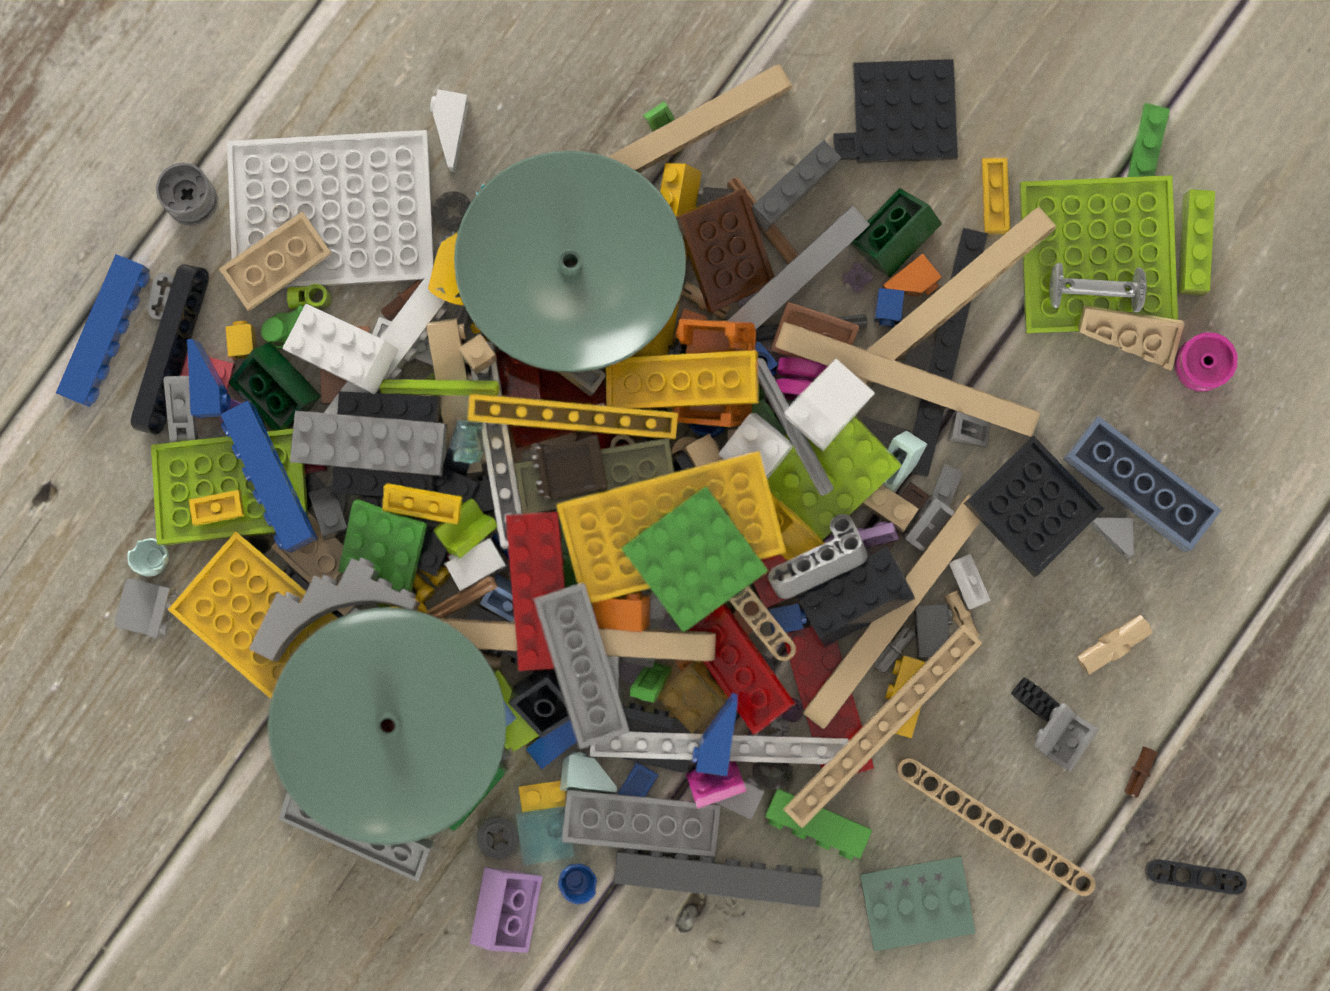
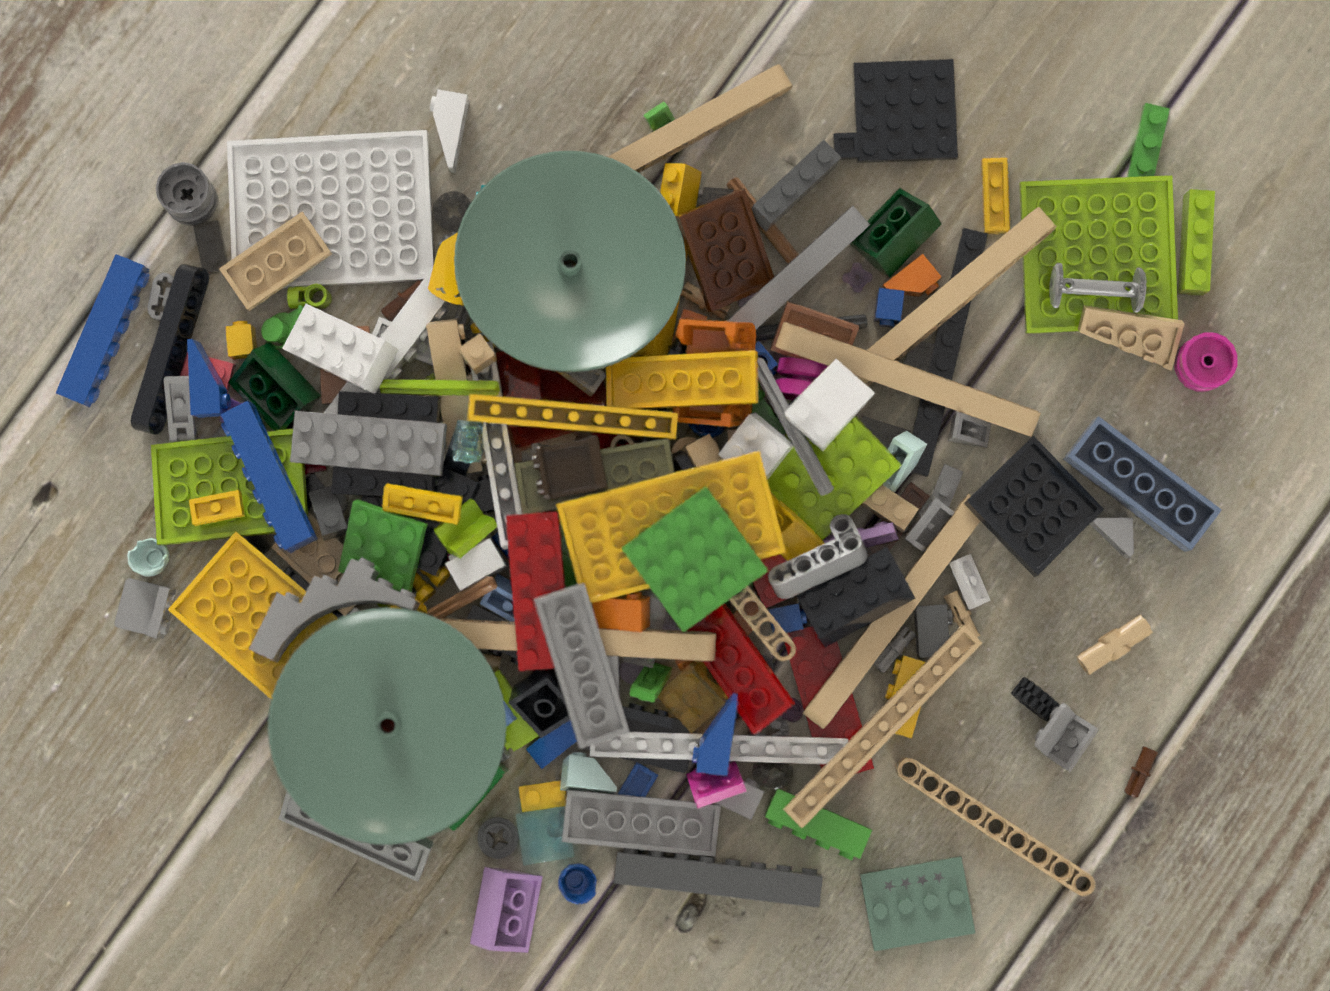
black beam [1145,859,1247,895] -> none
none -> clear smoke plate [193,220,228,275]

